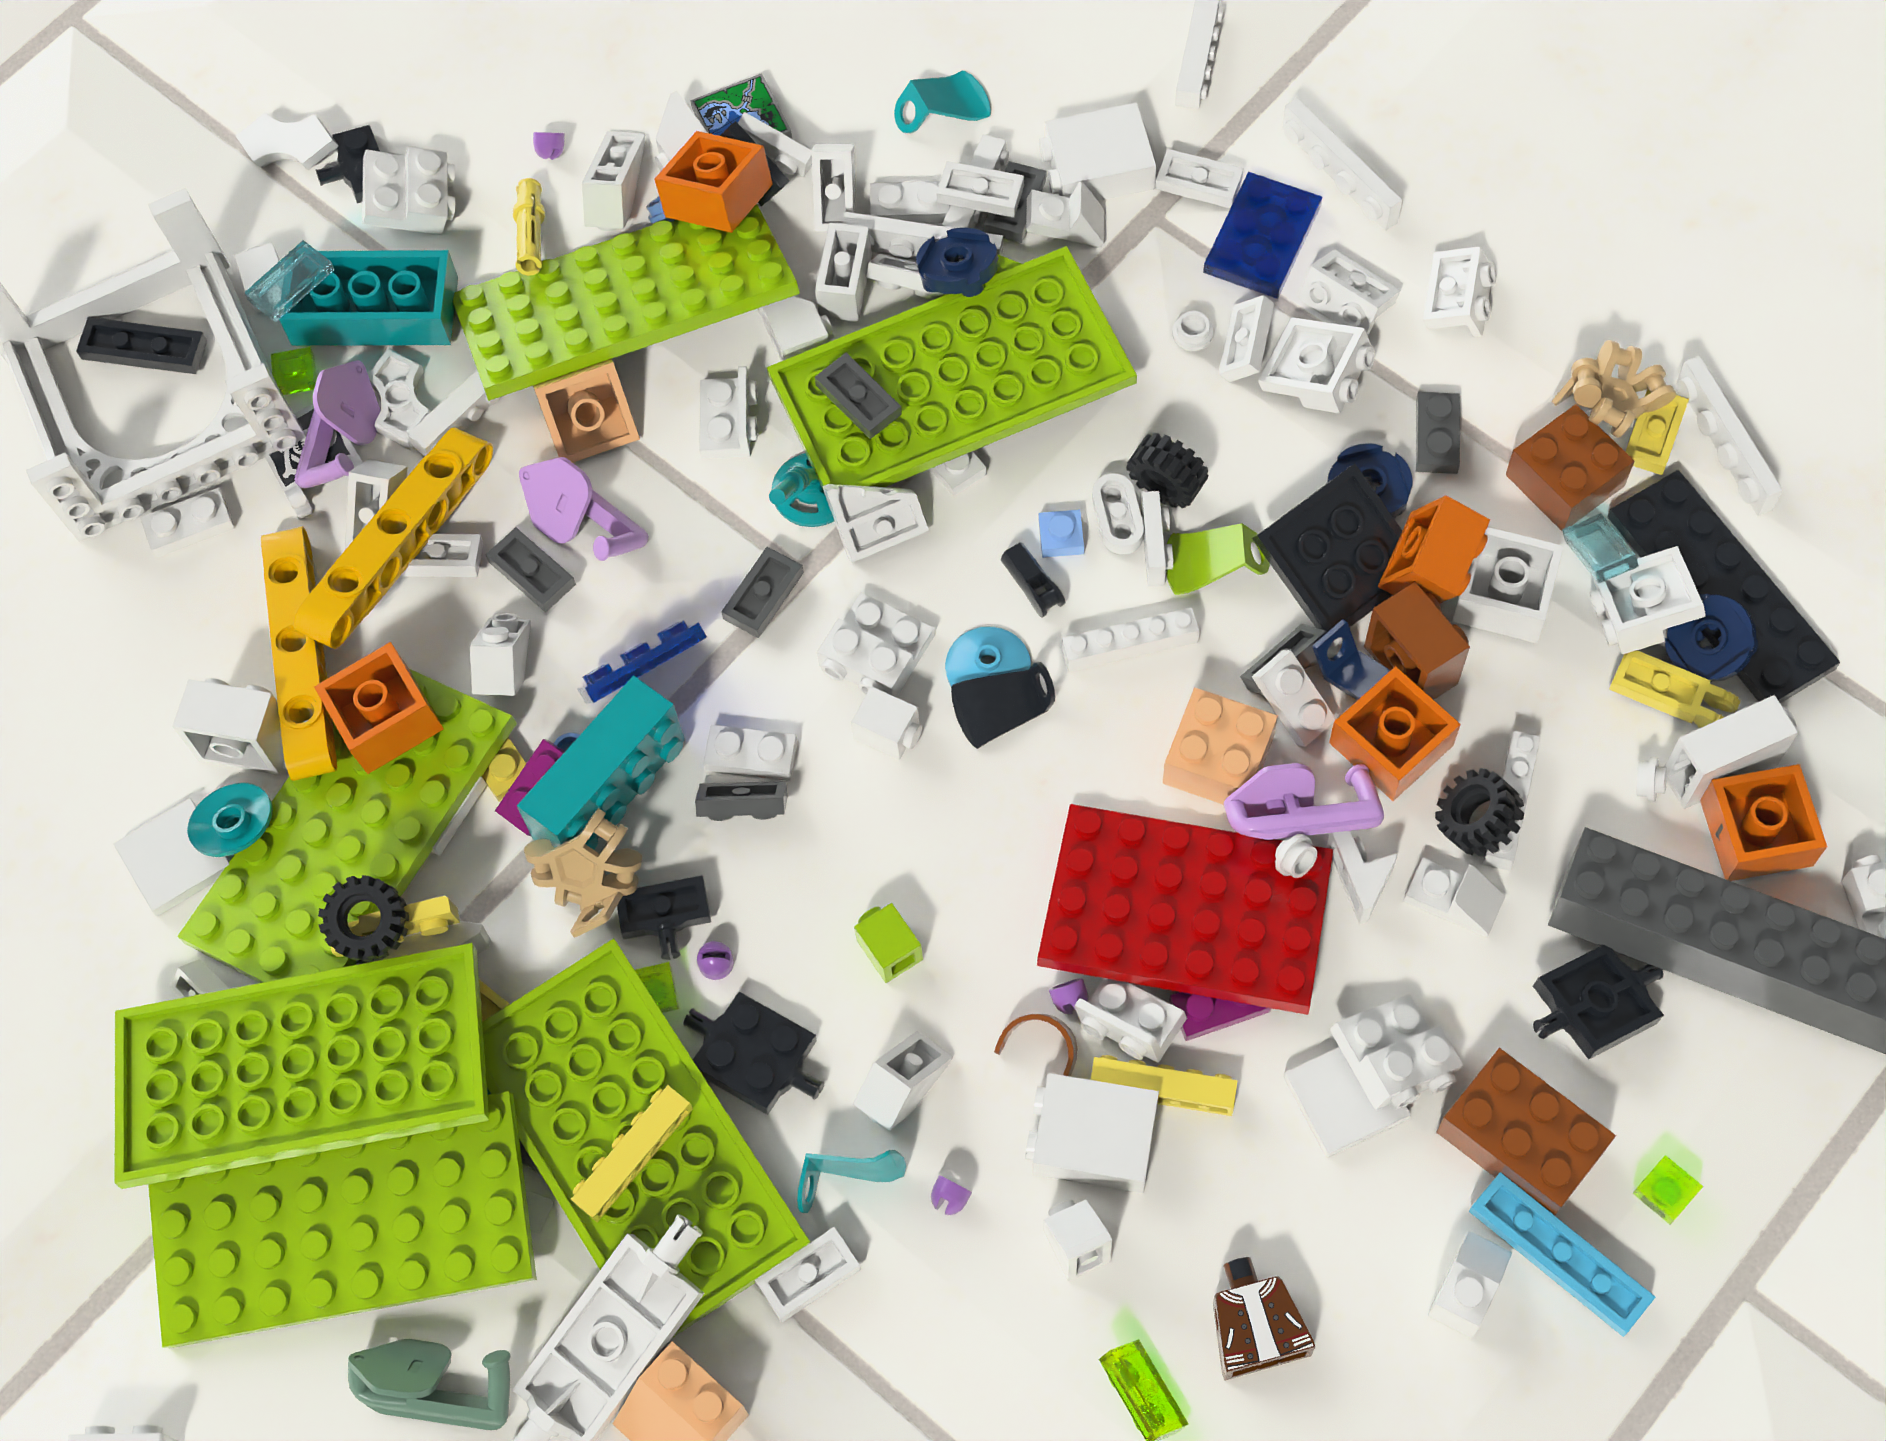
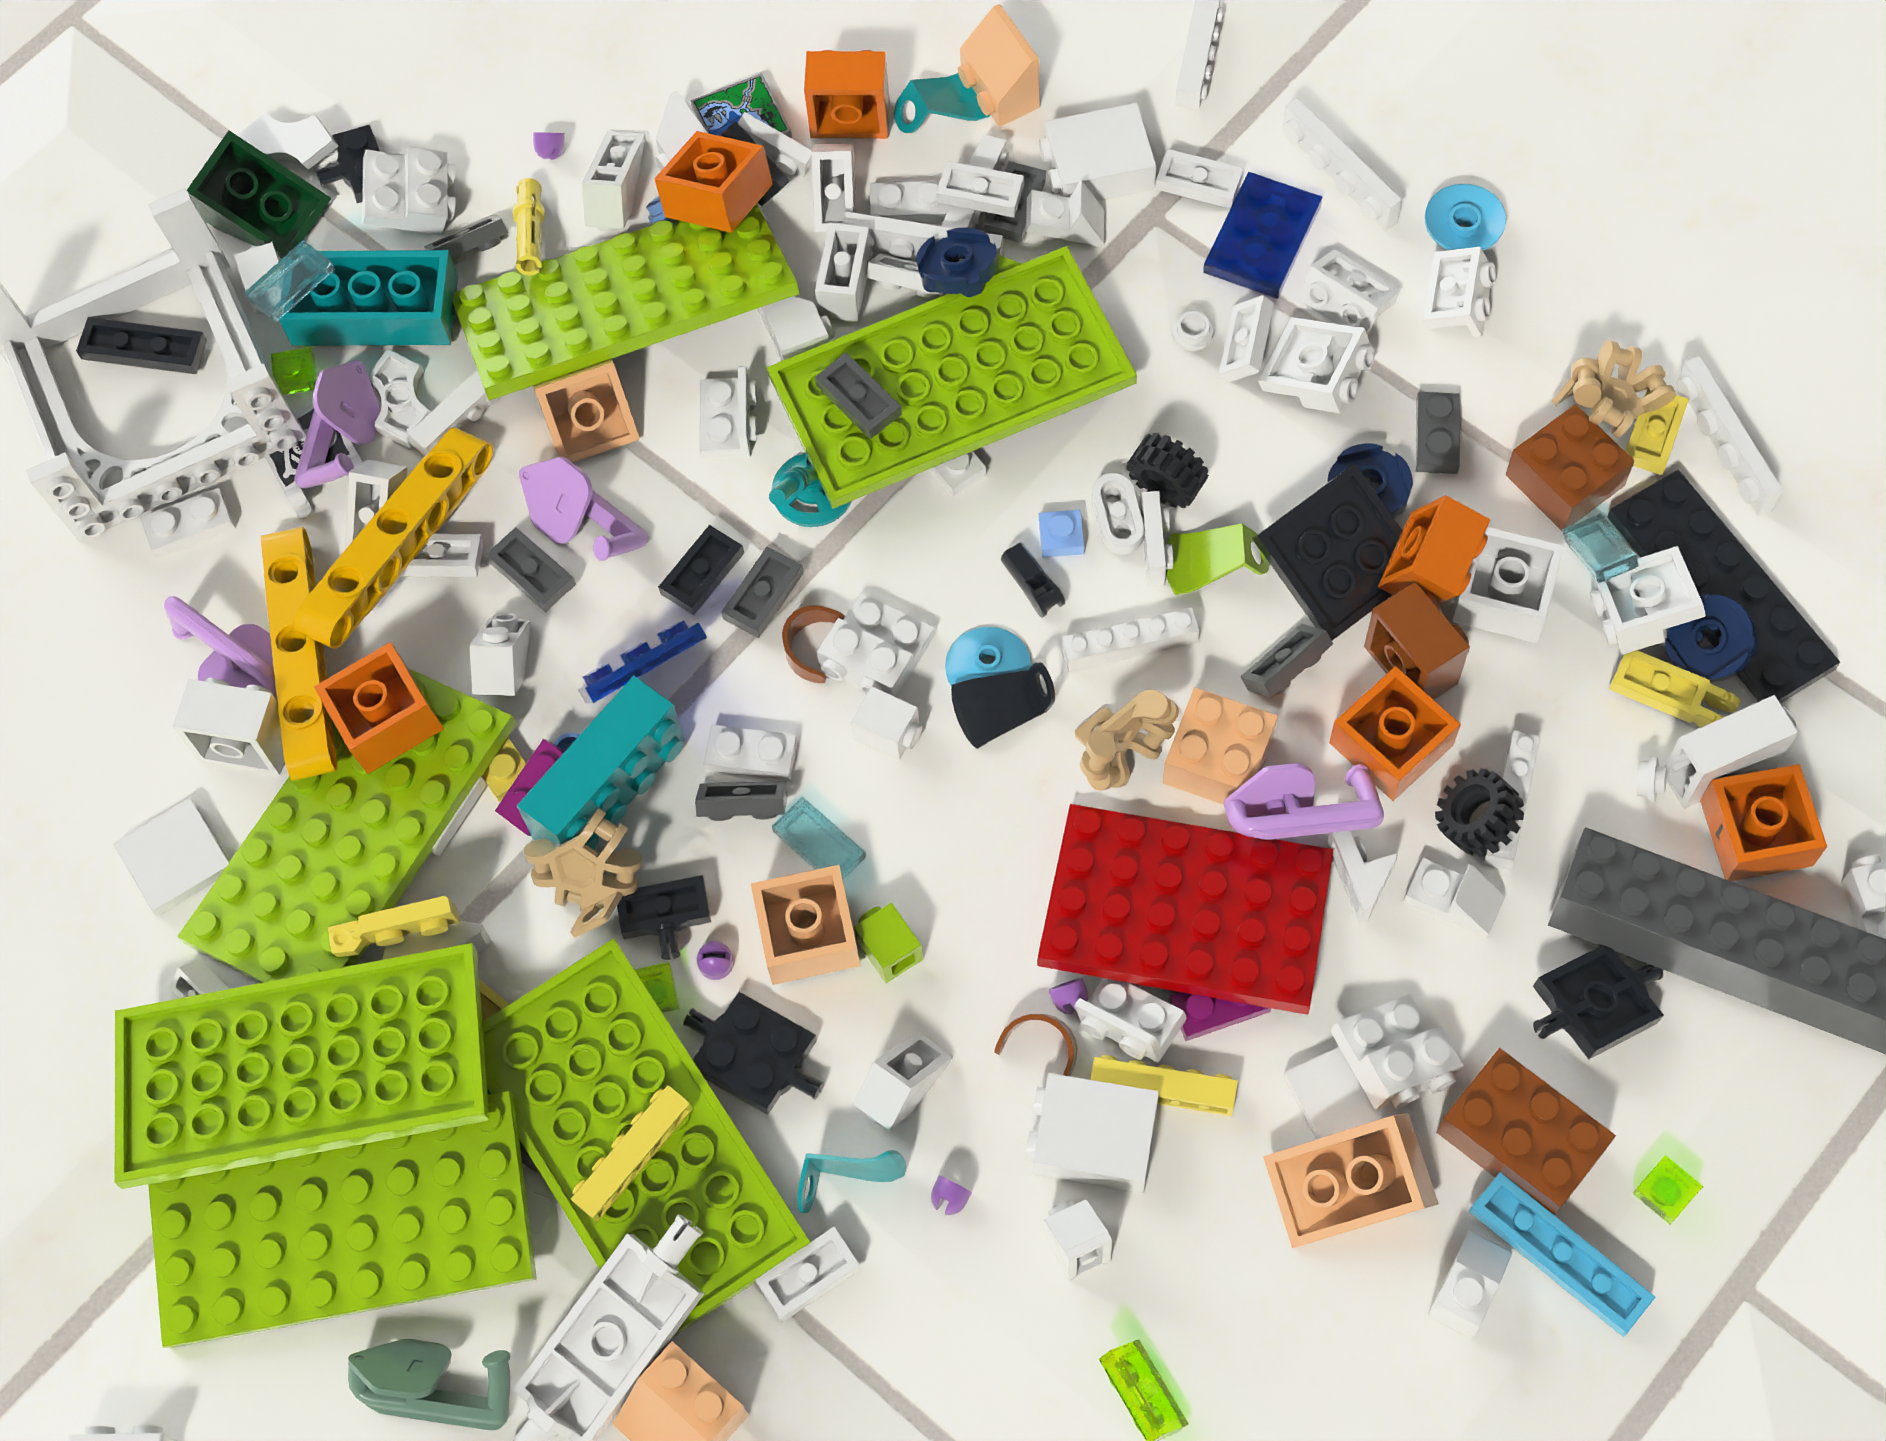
teal dish [187,783,273,857] -> none
black tyre [318,875,409,962] -> none
white wing [822,484,929,563] -> none
reddish brown torso [1213,1257,1315,1381] -> none
white plate [1252,650,1336,747] -> none
white plate [1275,834,1317,878] -> none
dark blue bracket [1312,619,1391,700] -> none
none -> lavender piece [164,596,277,700]
none -> dark green slope [187,130,331,261]
none -> dark grey plate [424,214,508,265]
none -> black plate [658,525,744,615]
none -> light nougat brick [751,865,861,985]
none -> clear light blue tile [772,796,866,880]
none -> dark orange helmet [782,605,845,684]
none -> orange brick [804,50,890,139]
none -> light nougat slope [957,4,1040,127]
none -> tan piece [1075,690,1179,791]
none -> light nougat slope [1263,1113,1439,1248]
none -> medium azure dish [1424,184,1506,251]

